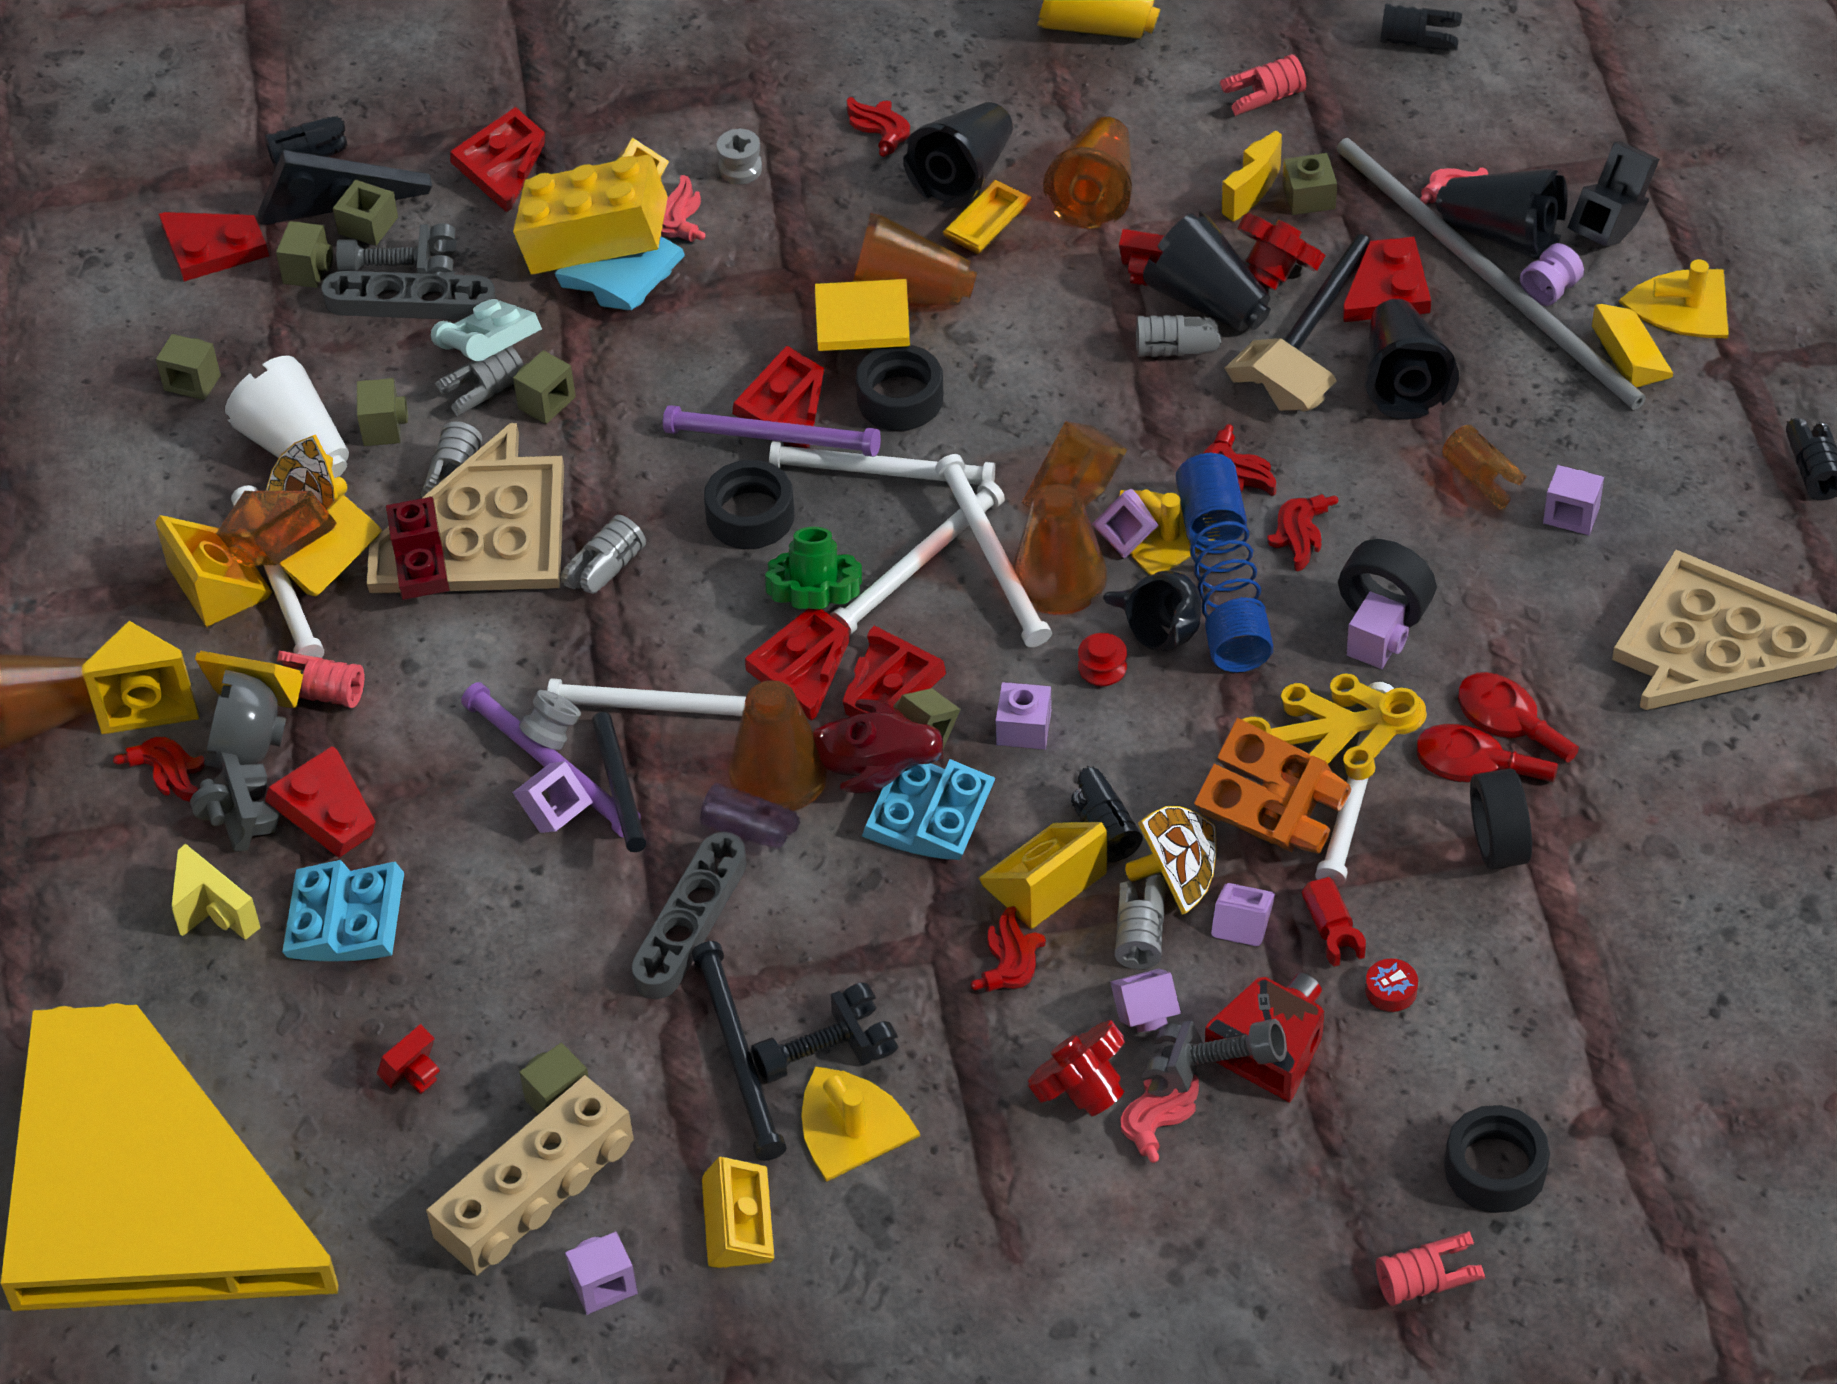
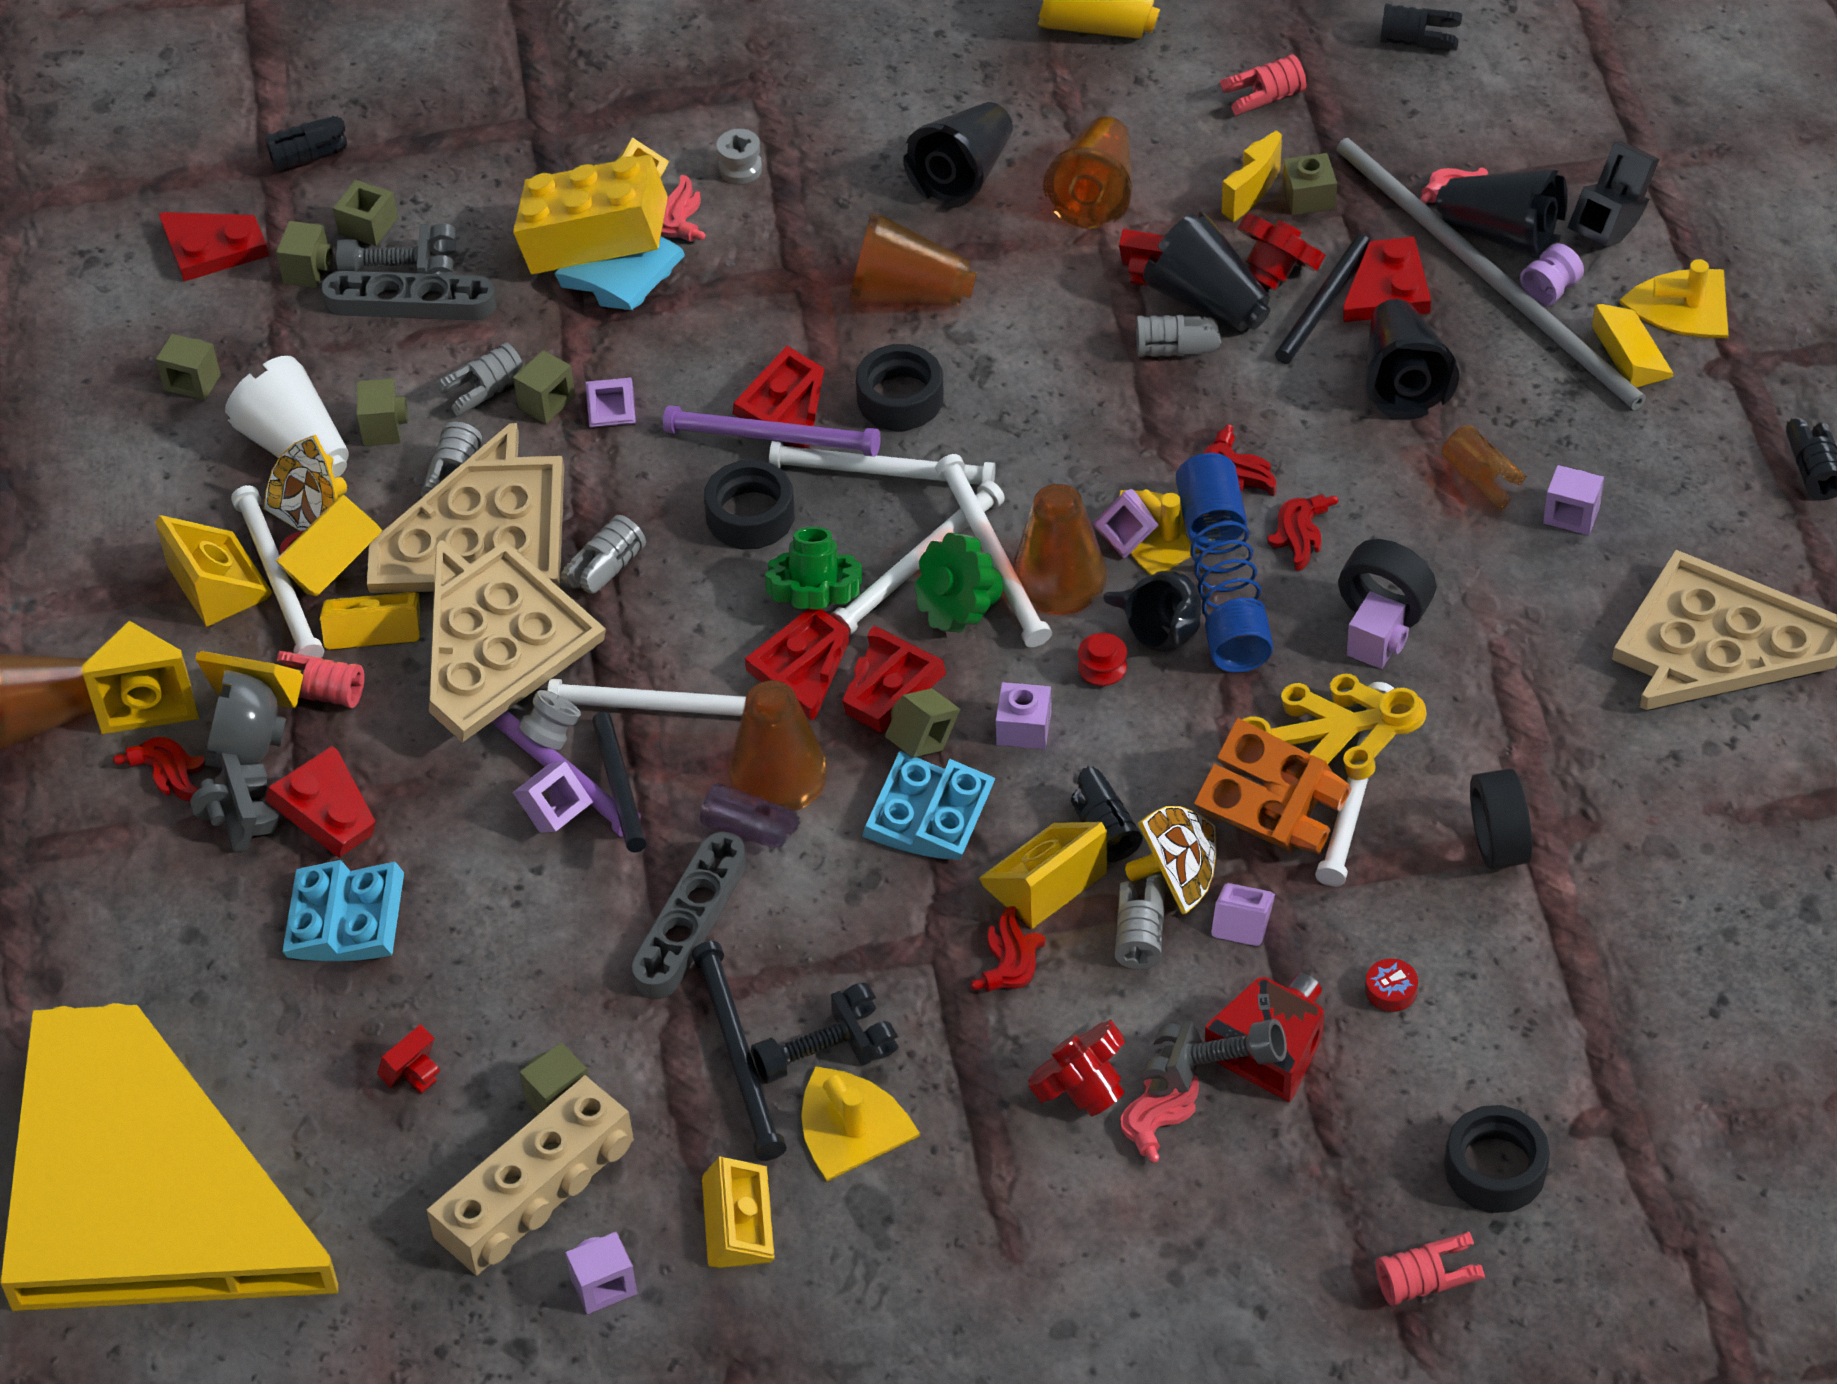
light yellow slope [172,844,261,940] -> none
clear orange slope [216,491,337,566] -> none
black wing [258,150,432,225] -> none
dark red slope [386,496,450,600] -> none
light aqua plate [431,299,542,361] -> none
red wing [450,107,545,213] -> none
dark red animal [813,699,943,794] -> none
yellow slope [815,279,910,351] -> none
red piece [847,97,910,157] -> none
yellow tile [943,180,1031,255] -> none
clear orange slope [1021,421,1128,527] -> none
lavender plate [1110,968,1181,1032] -> none
tan slope [1224,338,1337,412] -> none
red bar [1302,877,1366,967] -> none
red piece [1416,724,1558,783] -> none
red piece [1458,672,1579,763] -> none
none -> yellow slope [320,592,421,650]
none -> tan wing [429,540,606,743]
none -> lavender slope [585,378,636,428]
none -> green plant [914,532,1003,633]

